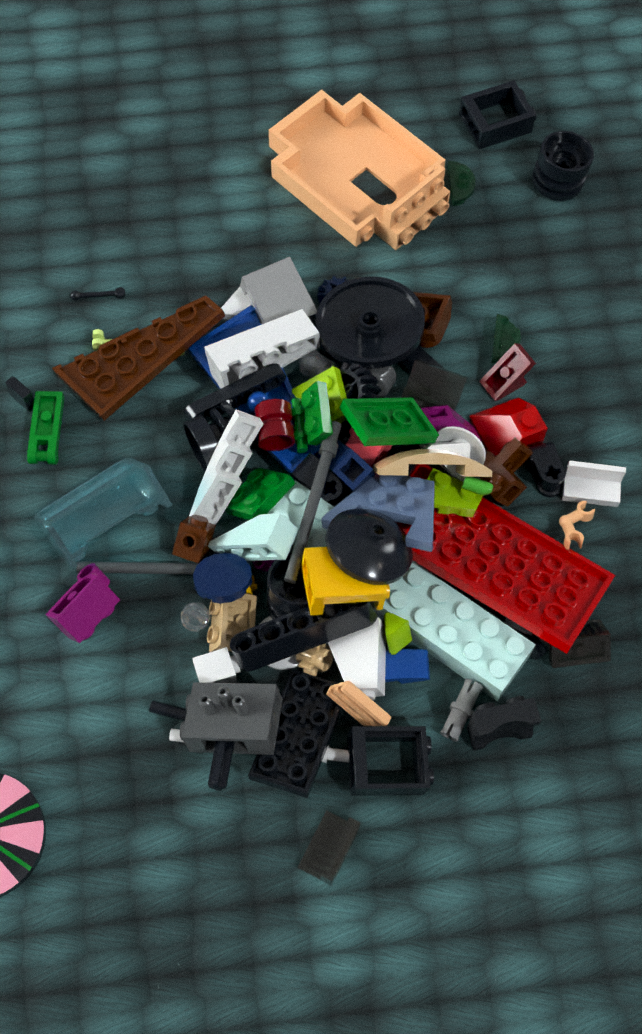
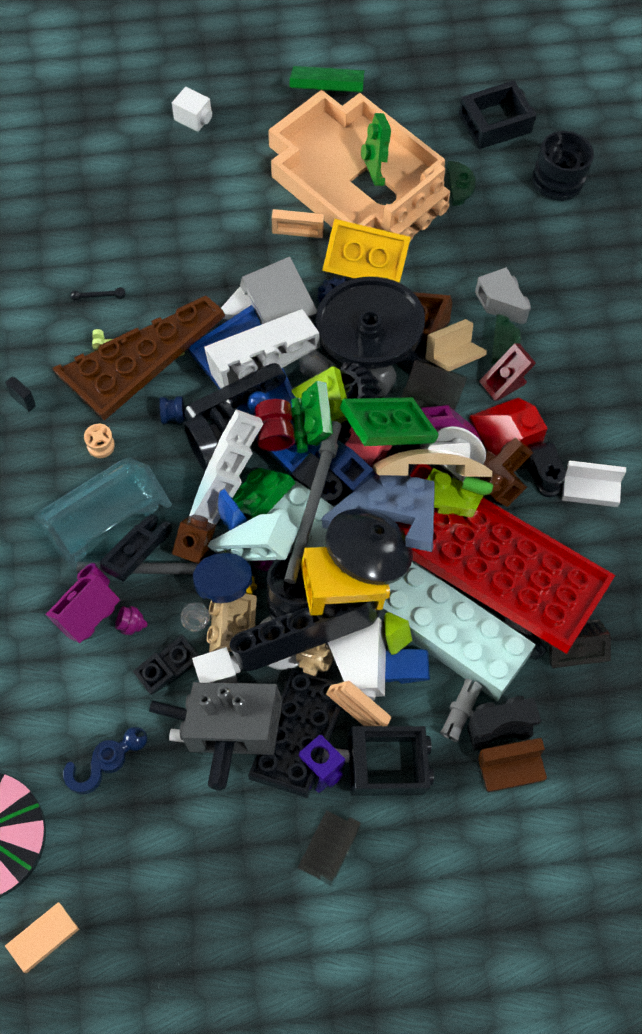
green plate [27,391,65,465] -> none
light nougat arm [559,501,595,550] -> none
none -> light nougat tile [5,902,80,973]
none -> dark blue piece [63,727,147,795]
none -> light nougat wheel [84,424,115,458]
none -> black hinge [100,513,172,582]
none -> magenta plate [115,606,148,636]
none -> black slope [133,635,200,695]
none -> dark blue wheel [160,396,184,425]
none -> white brick [172,87,212,132]
none -> blue slope [218,489,248,531]
none -> light nougat tile [272,209,324,238]
none -> green tile [289,66,365,92]
none -> dark purple bracket [299,735,346,793]
none -> yellow plate [322,219,411,283]
none -> green wing [361,113,391,186]
none -> tan panel [426,319,487,372]
none -> light grey slope [475,267,531,324]
none -> reddish brown panel [478,738,547,792]

